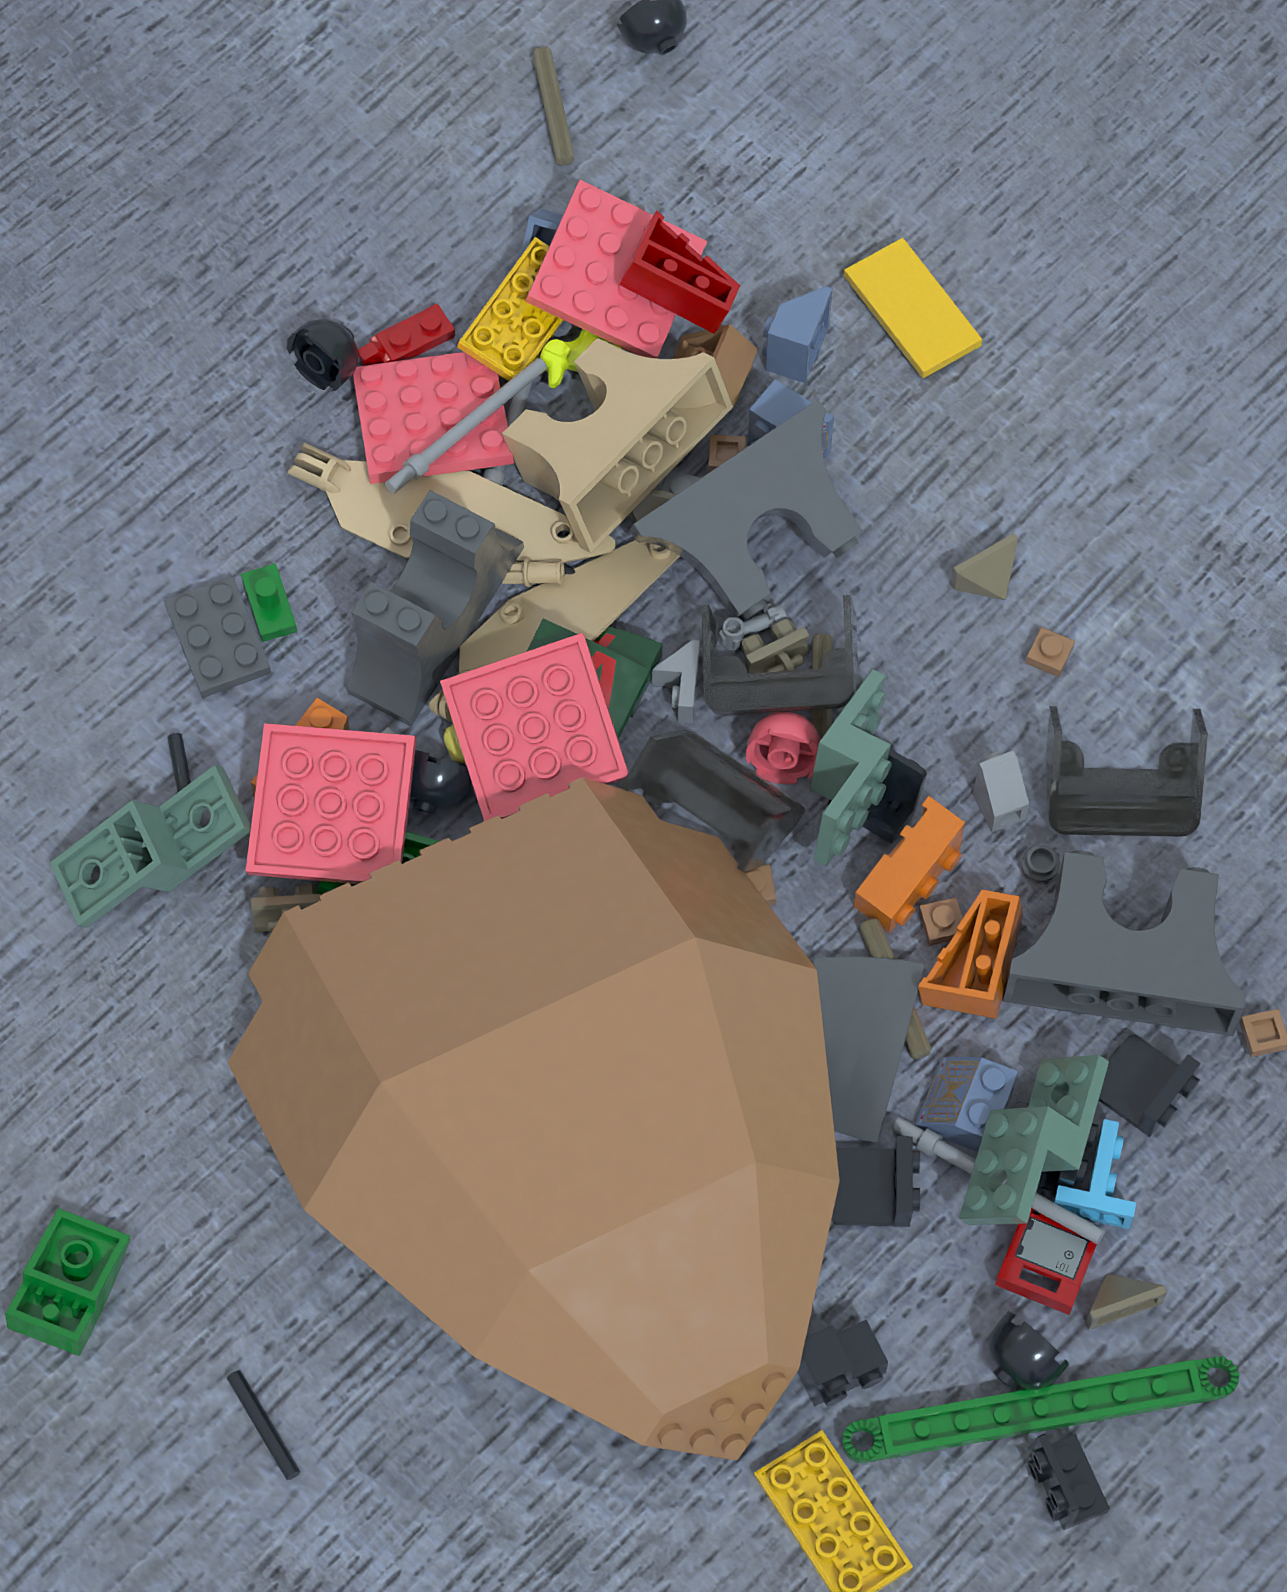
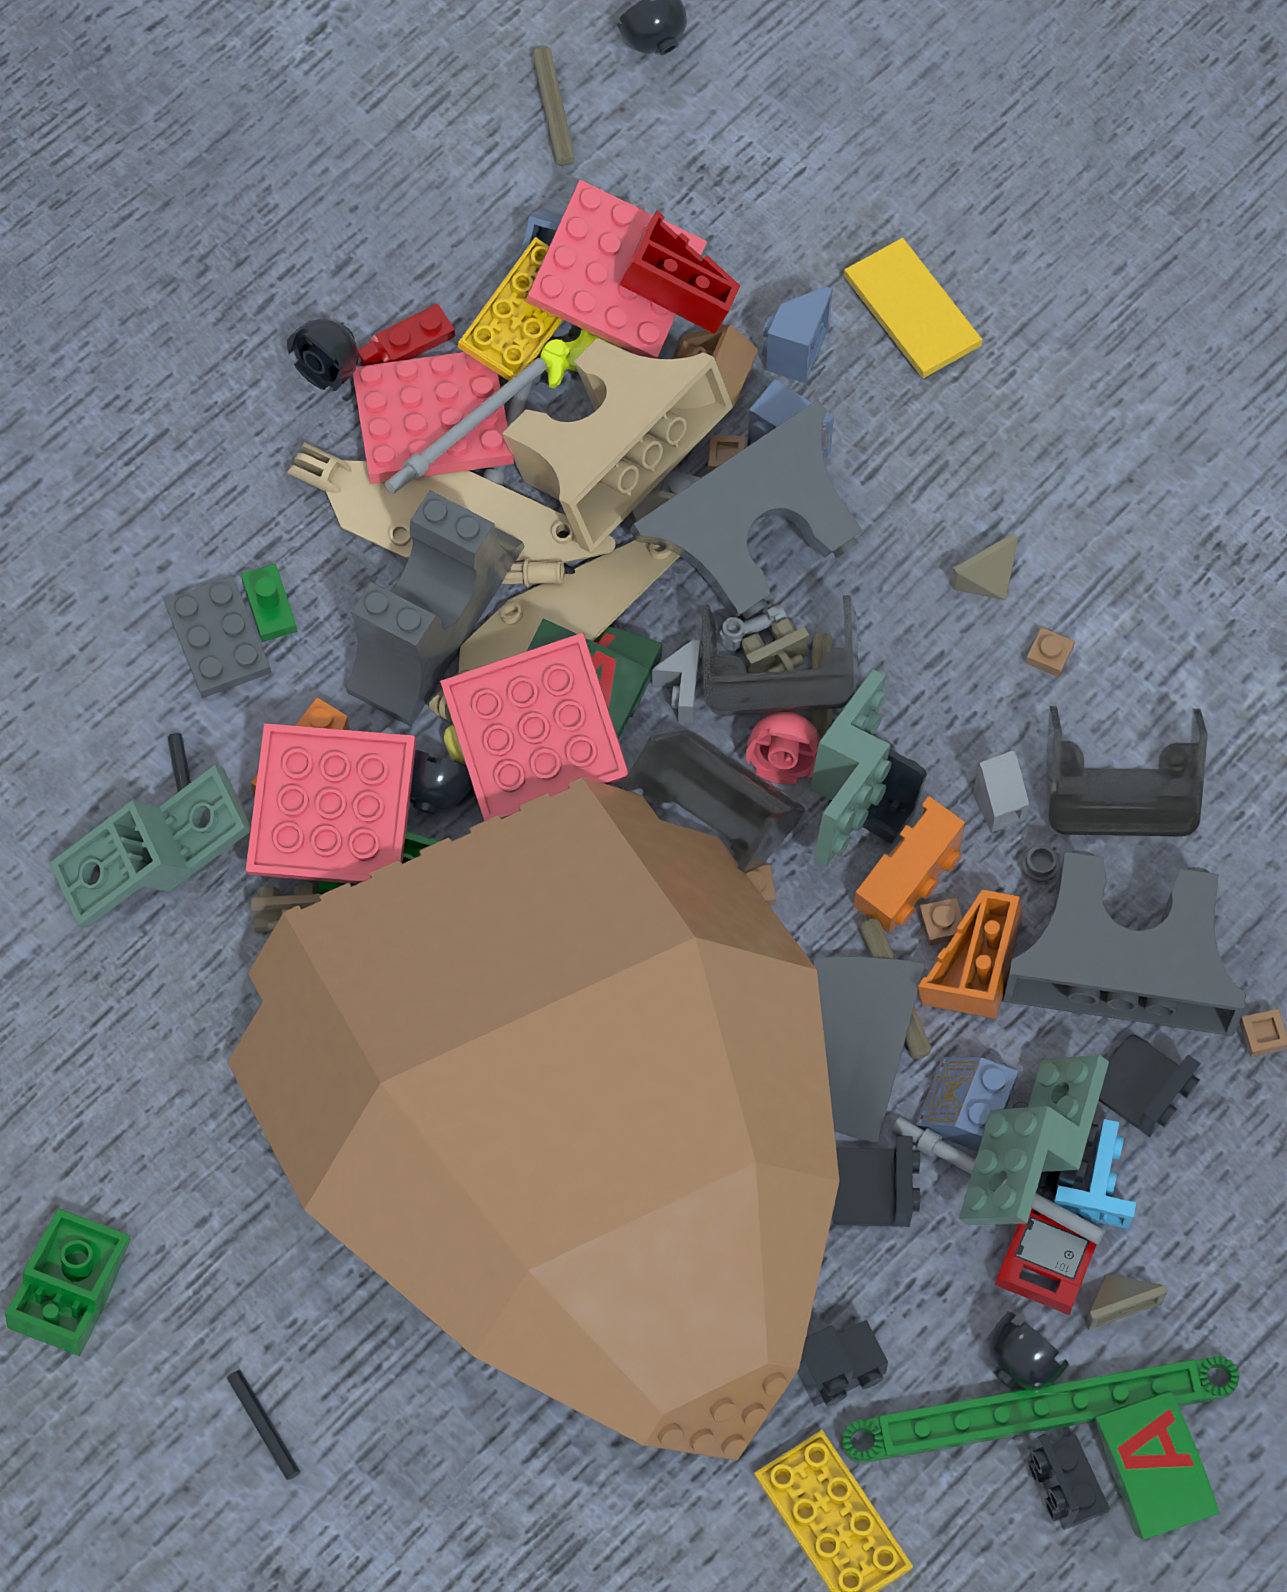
none -> green slope [1094,1391,1220,1540]

